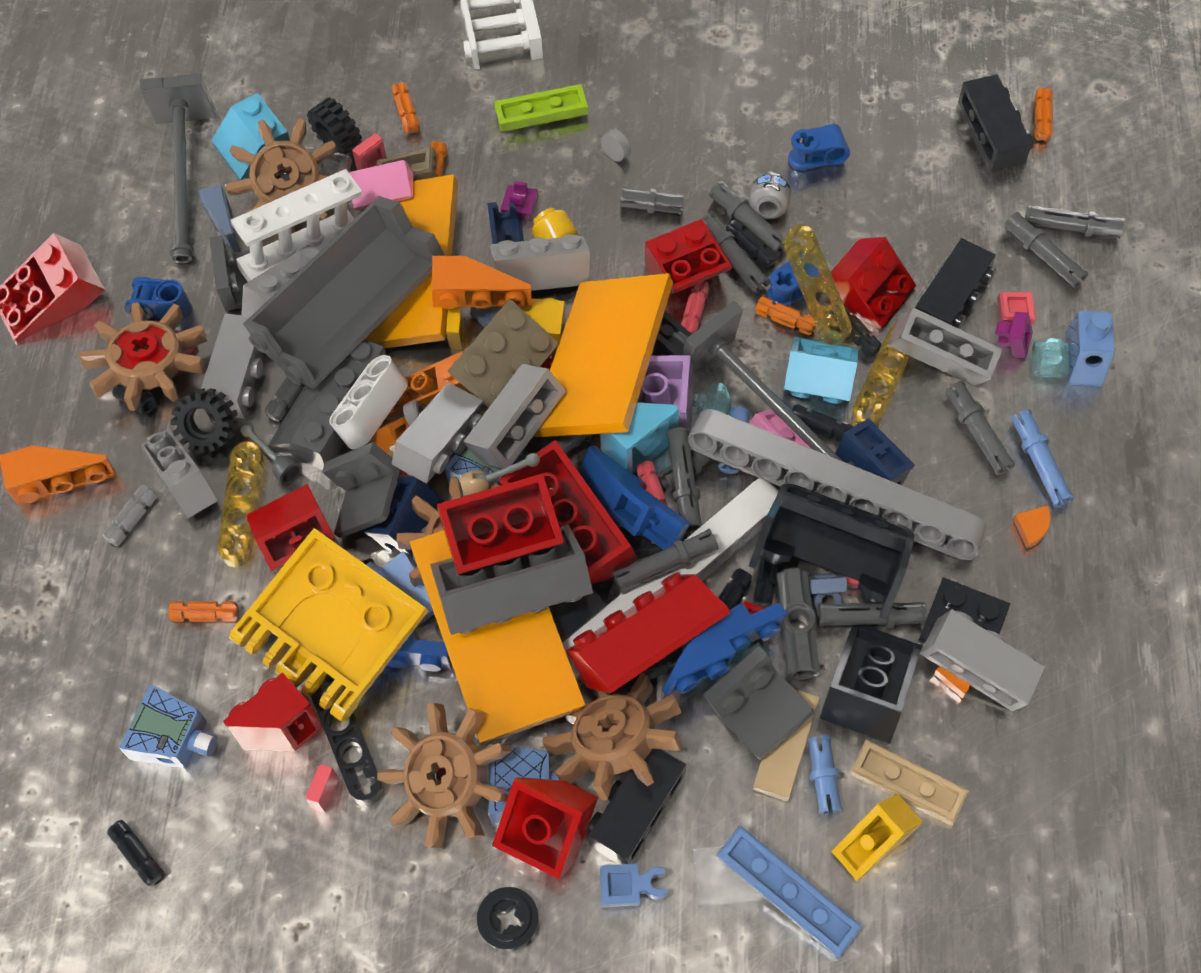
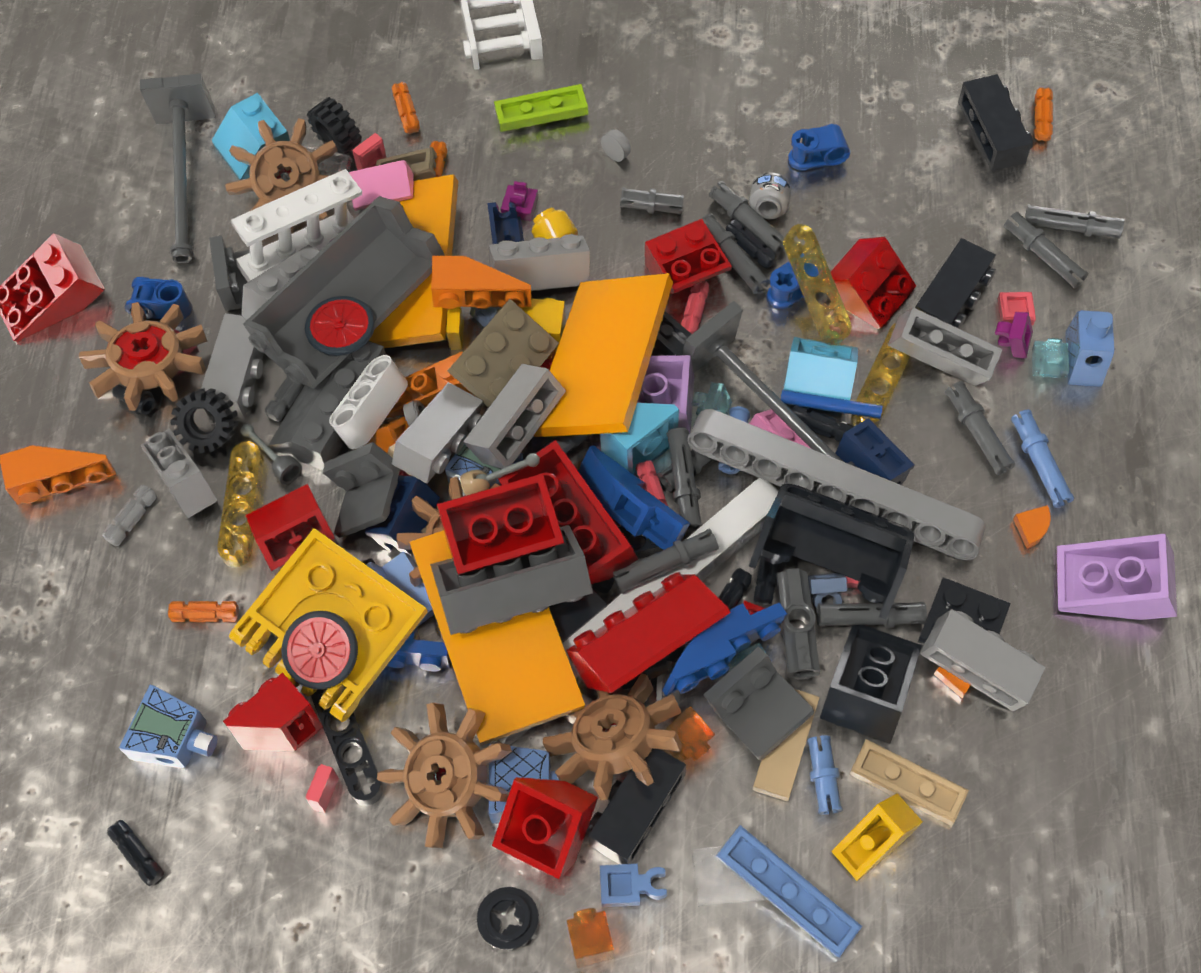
sand blue slope [198,185,240,253] -> none
orange axle [755,296,818,335] -> none
black axle [830,303,882,357] -> none
none -> wheel [281,611,358,689]
none -> red wheel [305,296,375,356]
none -> clear orange brick [566,908,615,968]
none -> clear orange brick [661,706,715,762]
none -> blue bar [781,390,883,419]
none -> lavender slope [1057,534,1177,620]

